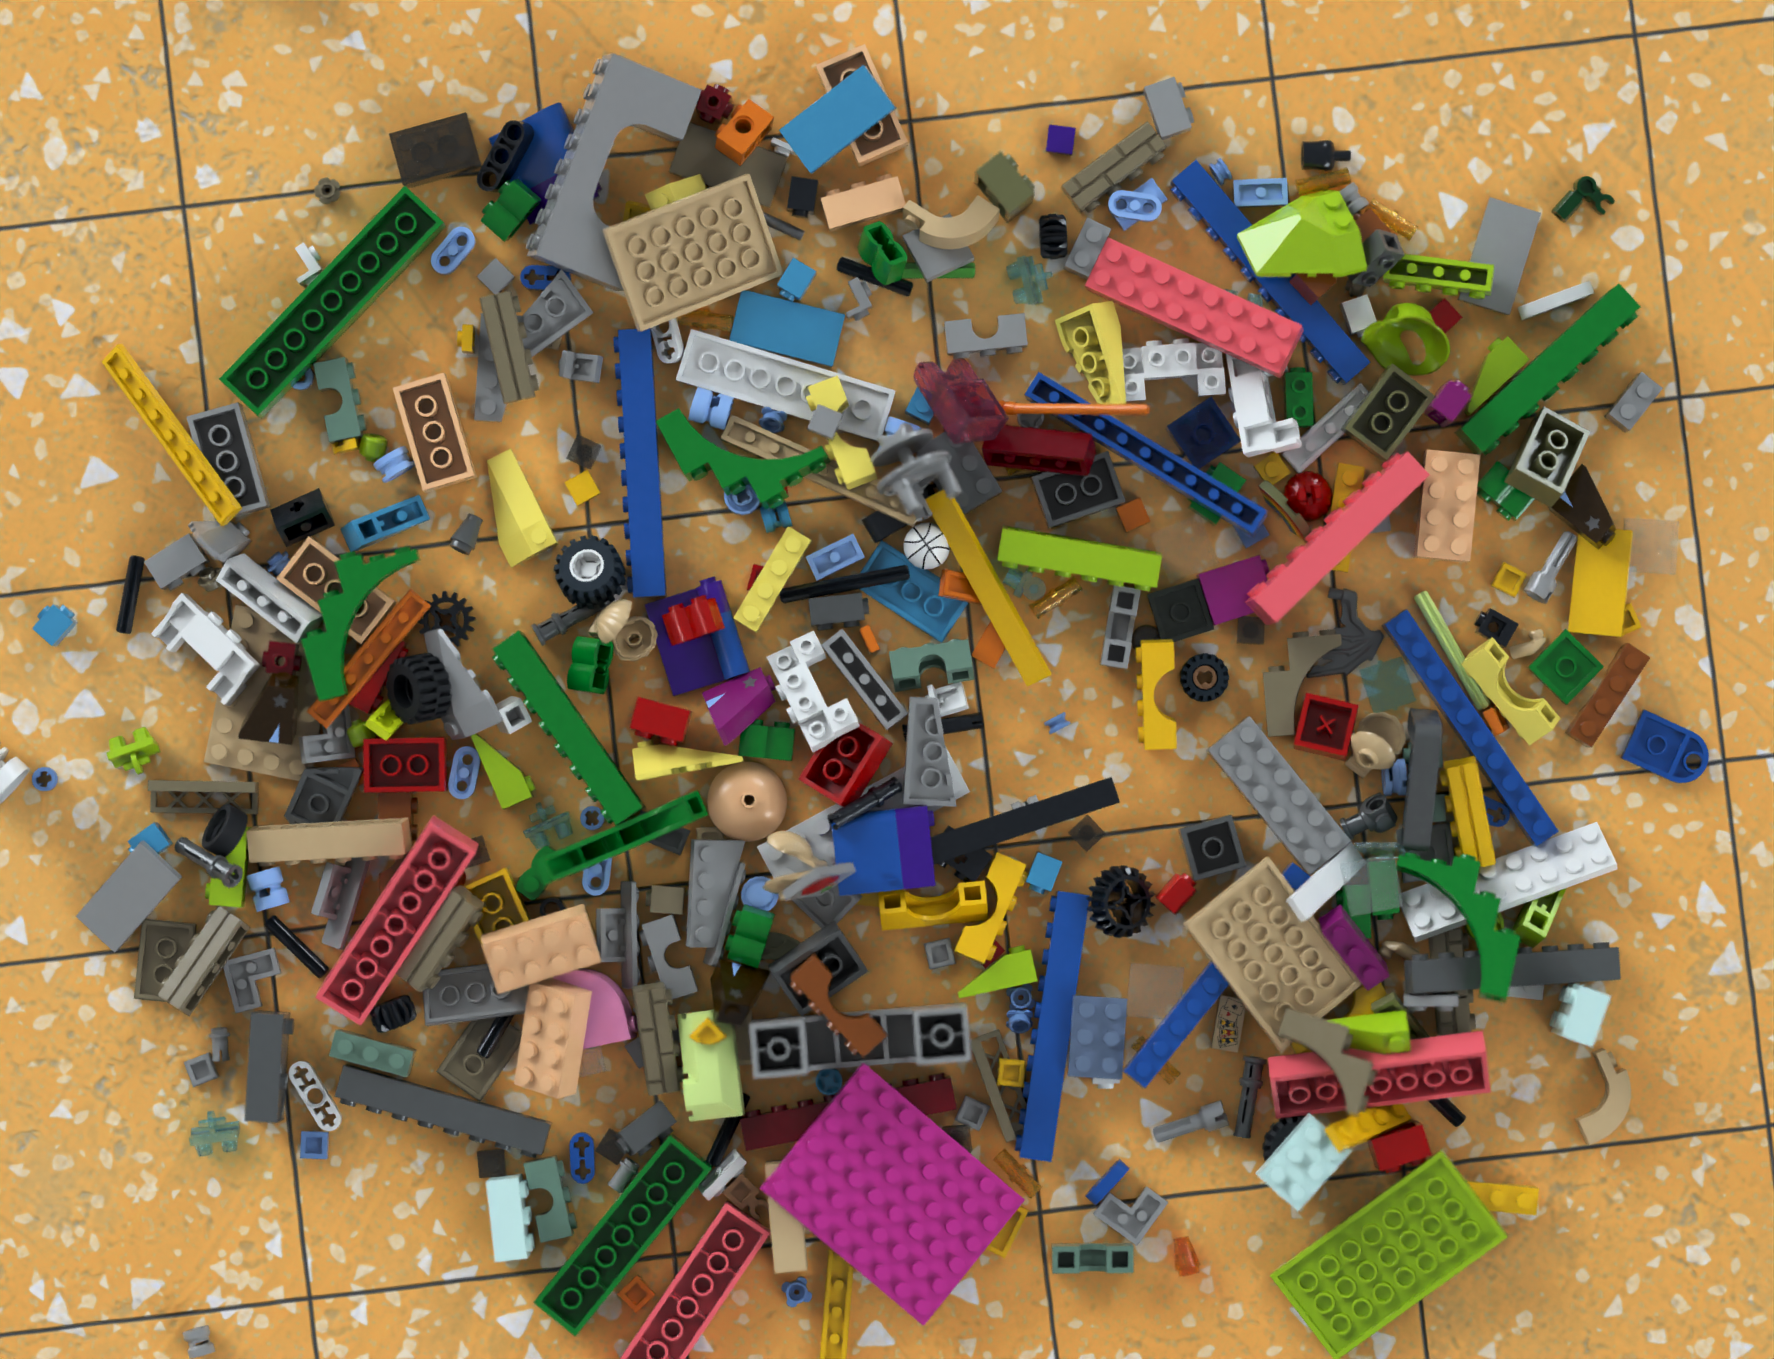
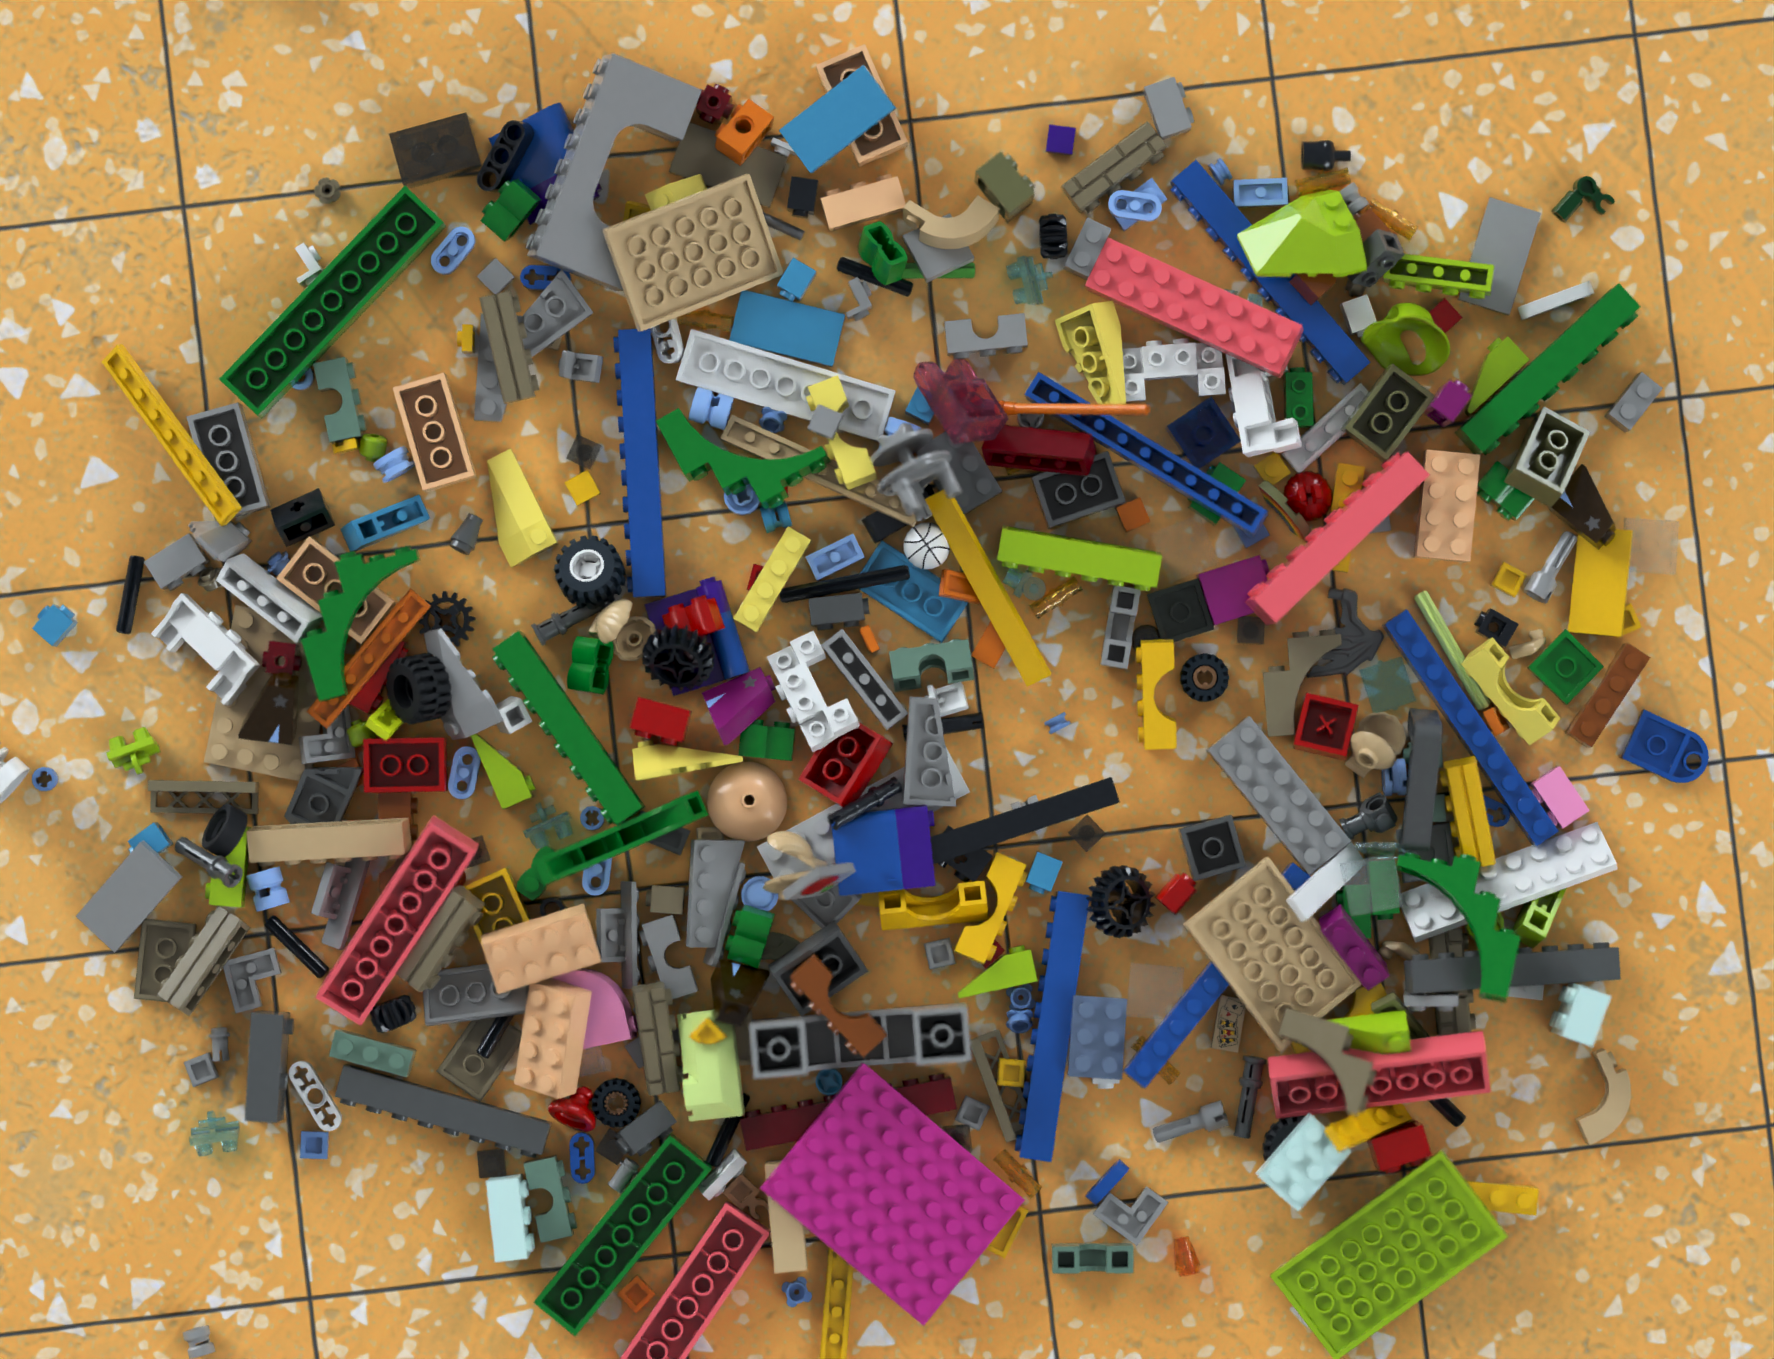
none -> red hair [548,1086,596,1132]
none -> black bush [592,1078,641,1128]
none -> black gear [642,624,715,692]
none -> bright pink brick [1530,766,1590,829]

